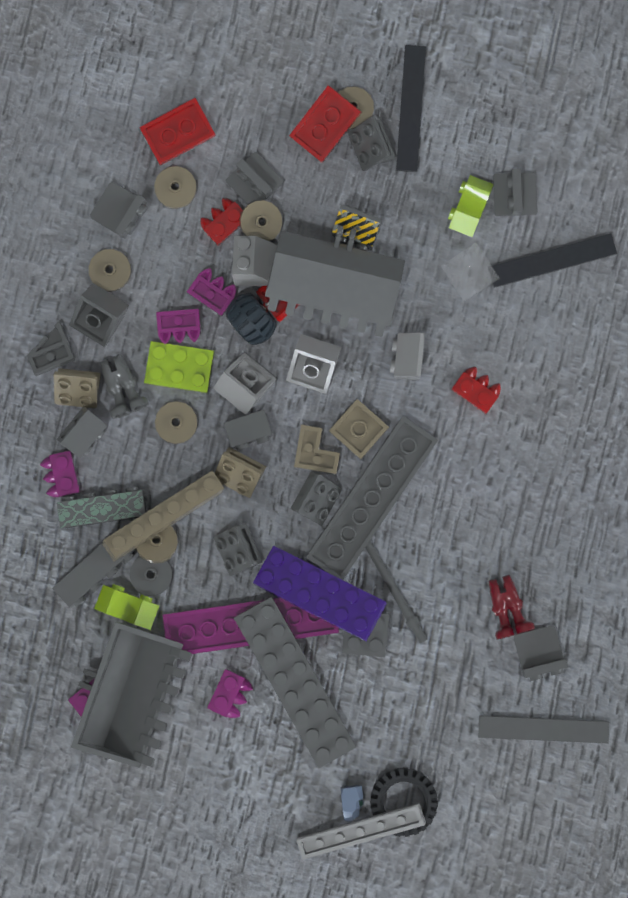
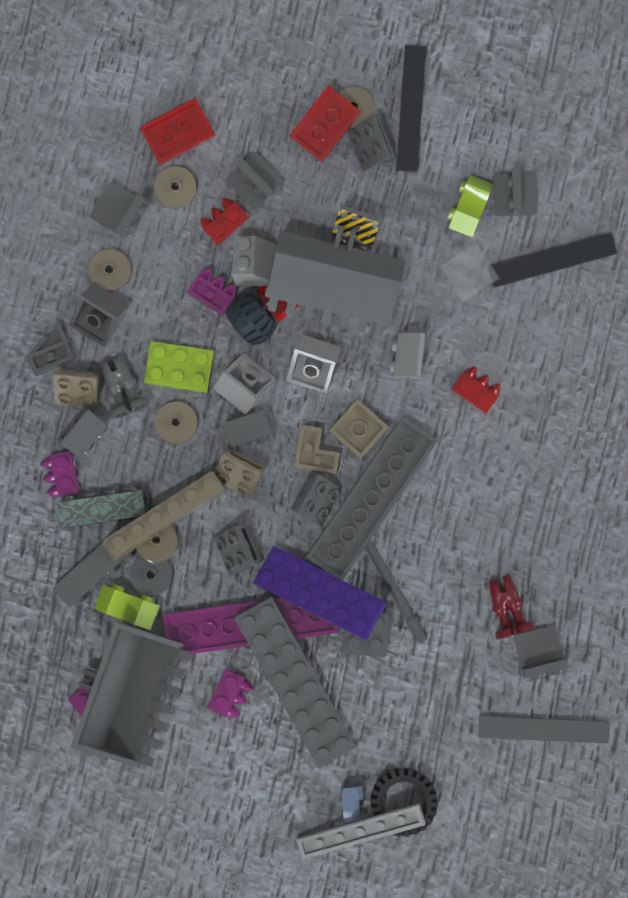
magenta plate [156,309,201,344] -> none
dark tan plate [240,200,282,241] -> none

